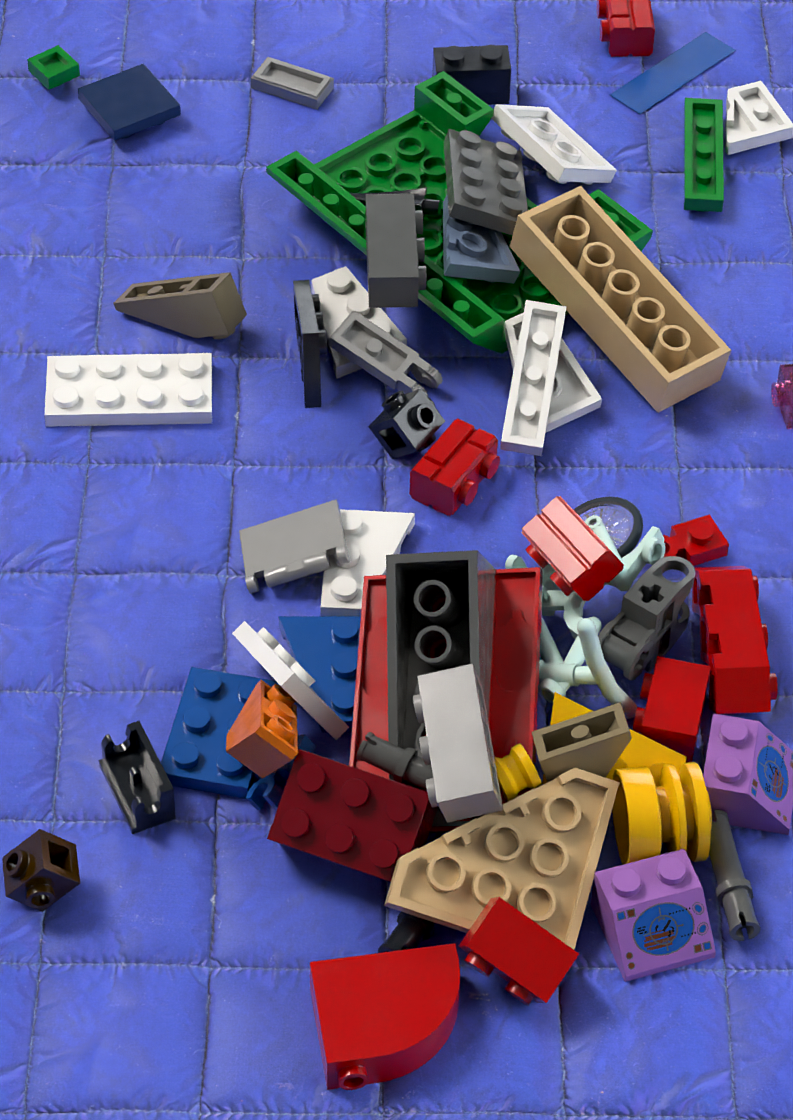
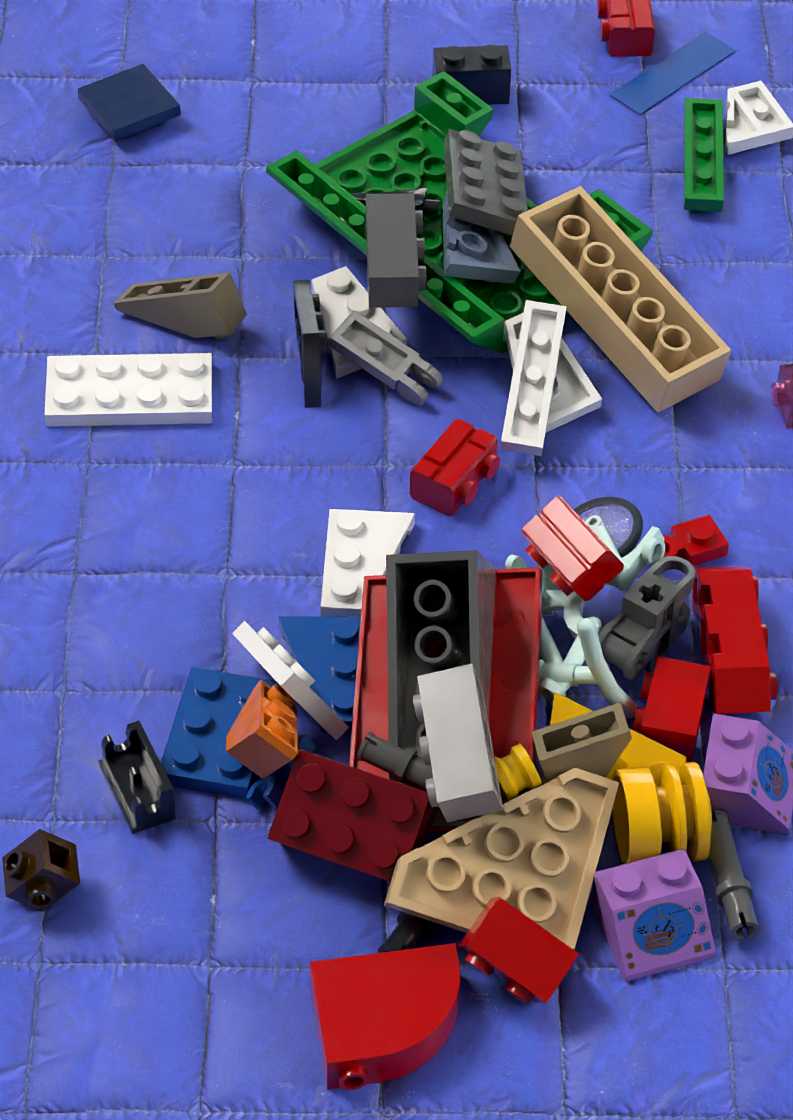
green plate [27,45,80,90] -> none
light grey piece [239,499,350,594] -> none
light grey tile [251,57,334,110] -> none
black brick [368,388,445,459] -> none
white plate [491,104,617,185] -> none

